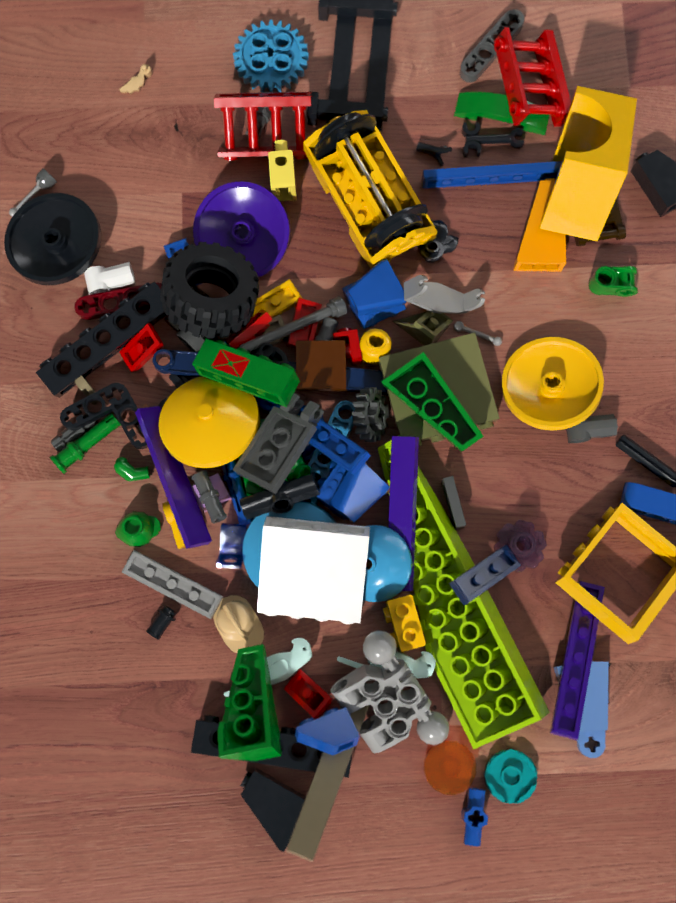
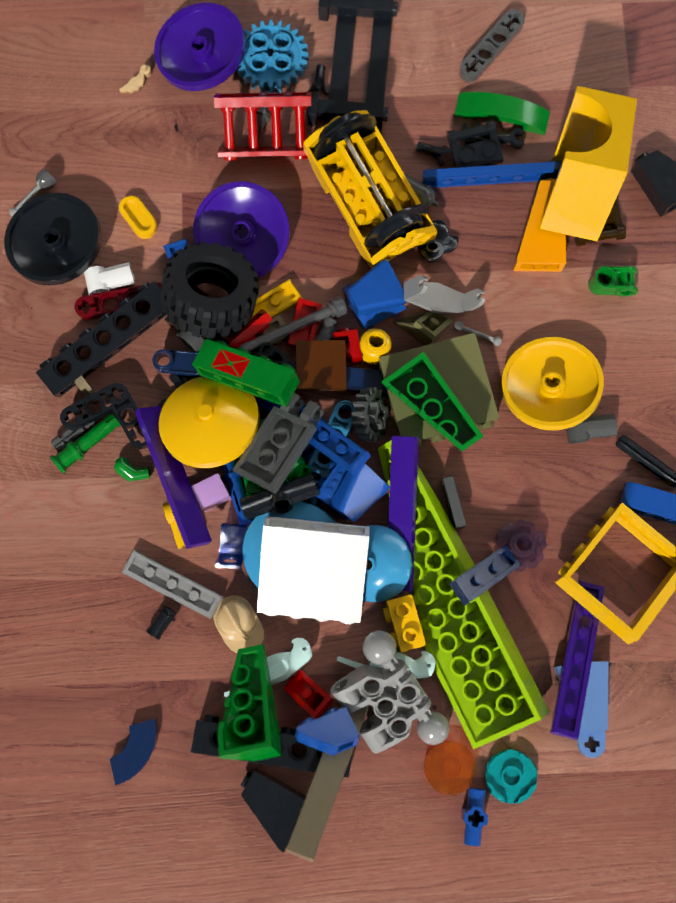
green piece [115,511,161,547] -> none
red slope [119,323,164,372] -> none
dark grey pin [192,470,227,523] -> none
light yellow torso [268,140,297,201] -> none
red fence [494,27,571,127] -> none
none -> dark blue tile [110,718,158,785]
none -> yellow tile [119,196,158,239]
none -> dark purple dish [154,3,246,91]
none -> black bar [308,64,329,95]
none -> dark grey piece [404,174,439,207]
none -> black plate [447,120,504,168]

